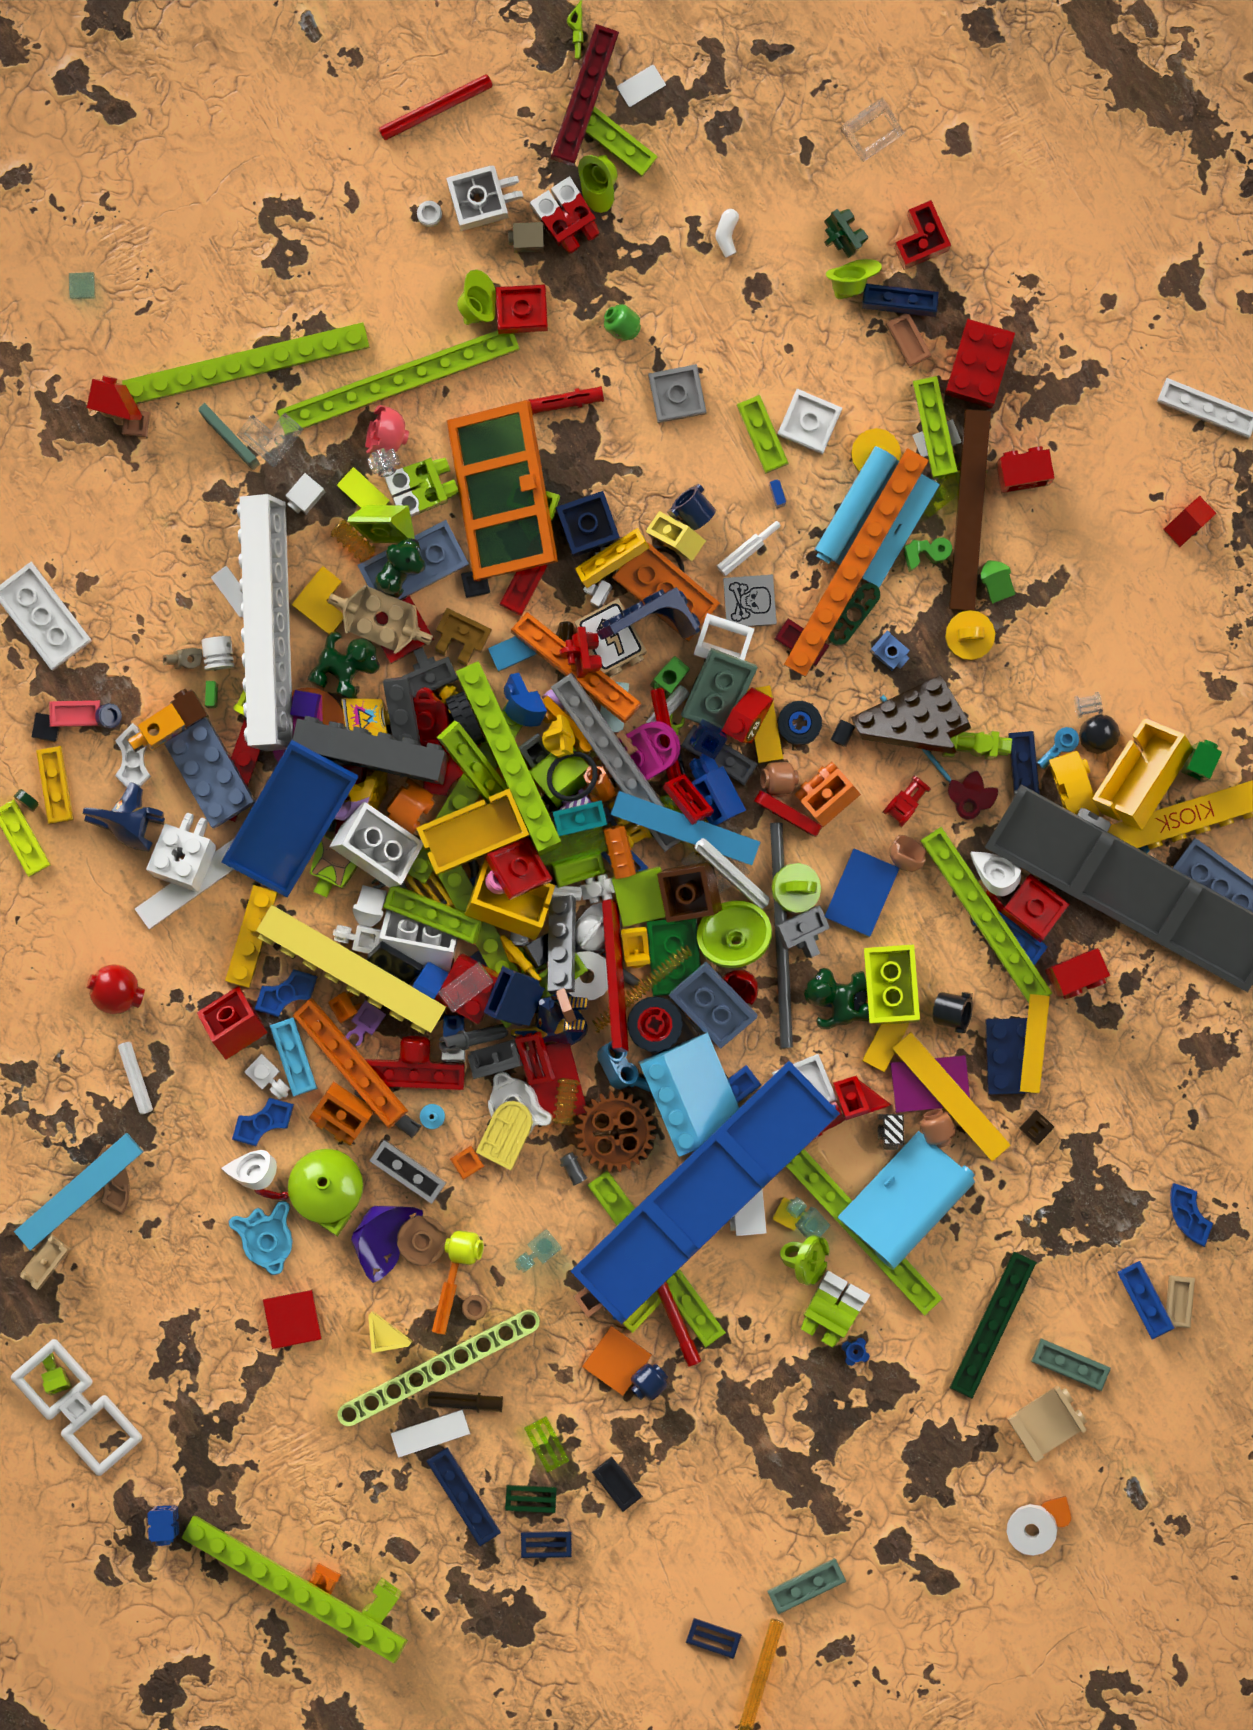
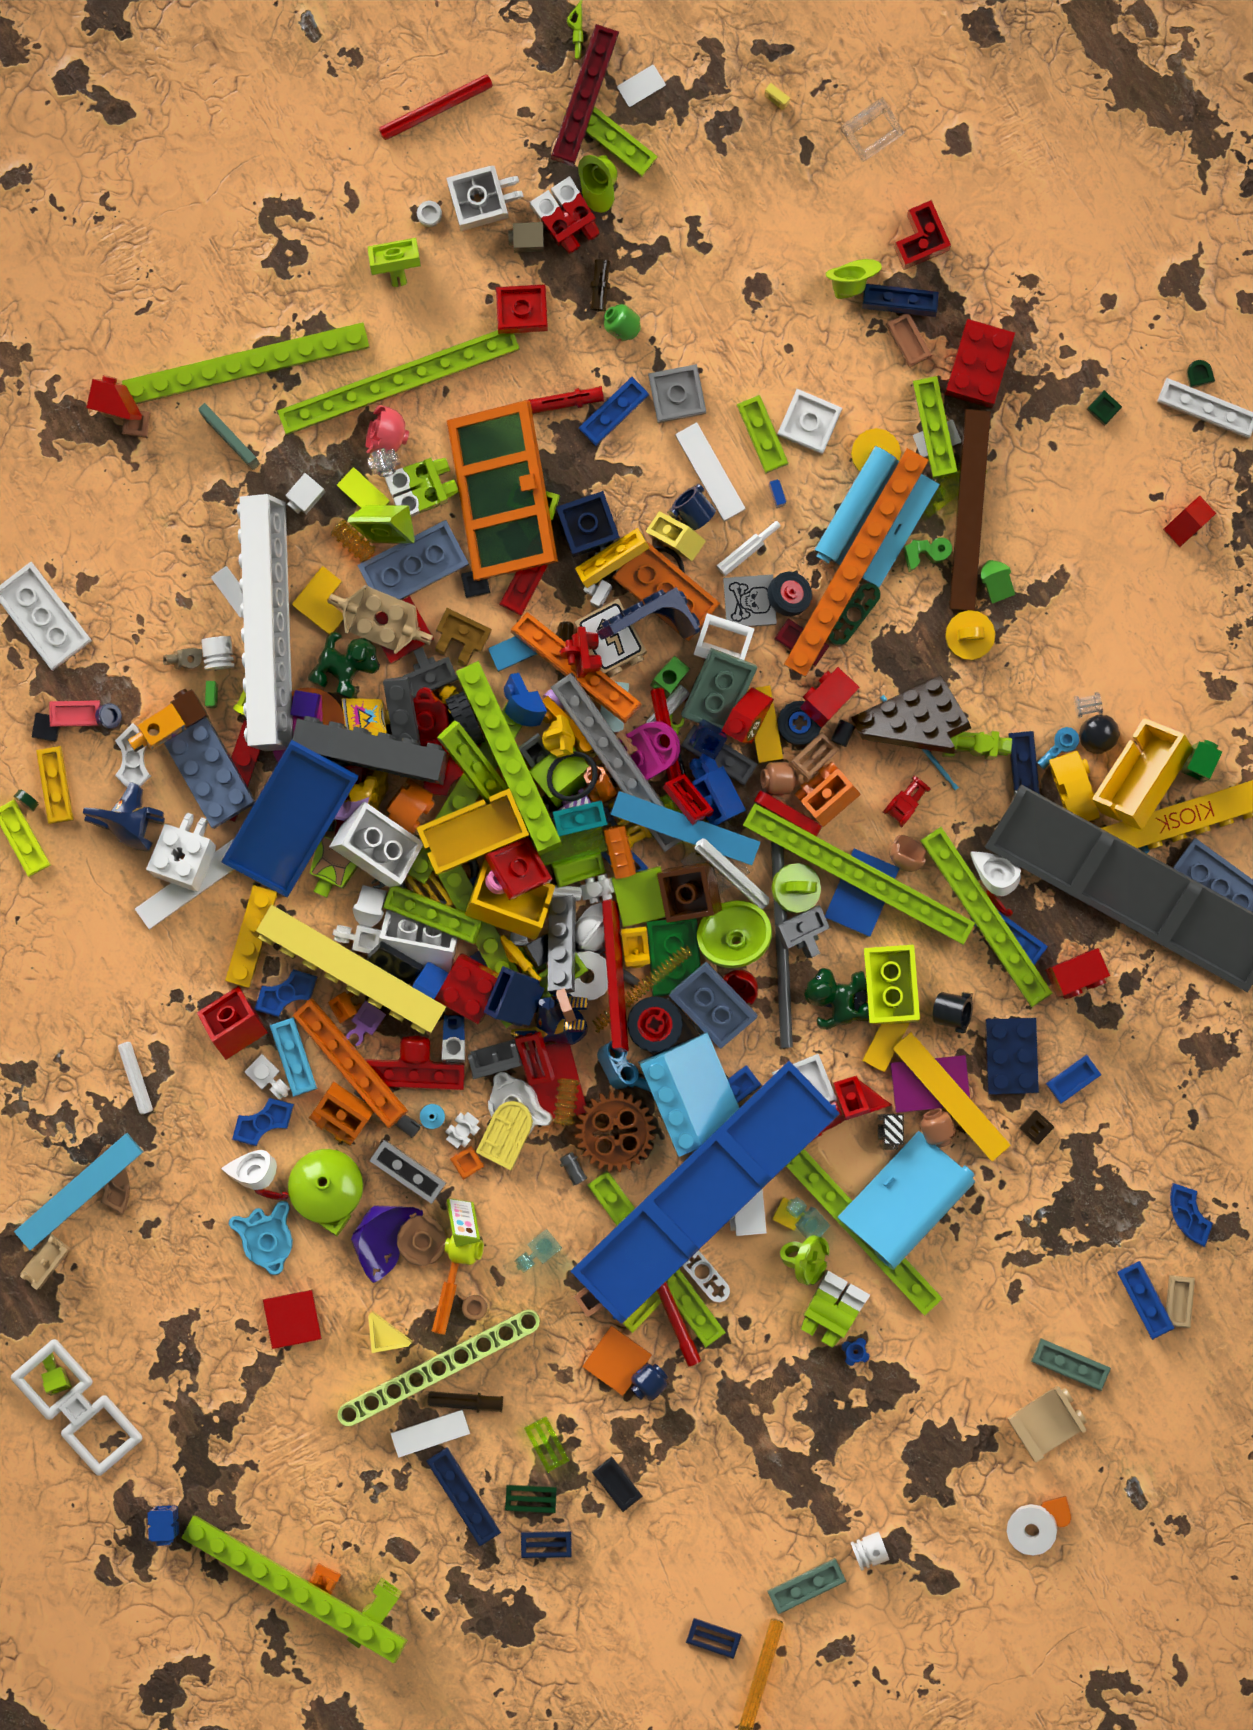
clear light blue tile [69,272,95,299] -> none
red brick [87,964,145,1015] -> none
clear tile [237,413,304,468] -> none
dark green animal [375,538,426,598] -> none
clear tile [438,962,494,1012] -> none
dark grey axle [439,1024,508,1053] -> none
lime piece [457,269,496,325] -> none
white arm [715,209,739,258] -> none
dark green hips [824,209,868,258] -> none
medium blue brick [870,630,910,671] -> none
dark red plate [948,771,998,820] -> none
dark green tile [949,1251,1037,1399] -> none
red brick [996,446,1055,494] -> none
red tile [1001,874,1070,943] -> none
yellow sticker [1020,994,1050,1093] -> none
light grey tile [1077,808,1111,832] -> none
none -> lime tile [367,238,421,287]
none -> white piece [445,1112,480,1149]
none -> slope [447,1199,481,1247]
none -> blue tile [578,377,649,447]
none -> dark brown pin [590,259,610,312]
none -> white tile [675,422,746,521]
none -> white beam [683,1250,730,1302]
none -> lime plate [743,803,975,945]
none -> light yellow tile [765,83,790,110]
none -> black wheel [767,571,812,617]
none -> medium nougat tile [788,732,839,782]
none -> red brick [800,667,860,728]
none -> white piece [850,1531,889,1571]
none -> blue tile [1046,1054,1101,1104]
none -> dark green tile [1087,390,1122,426]
none -> dark green tile [1186,360,1215,388]

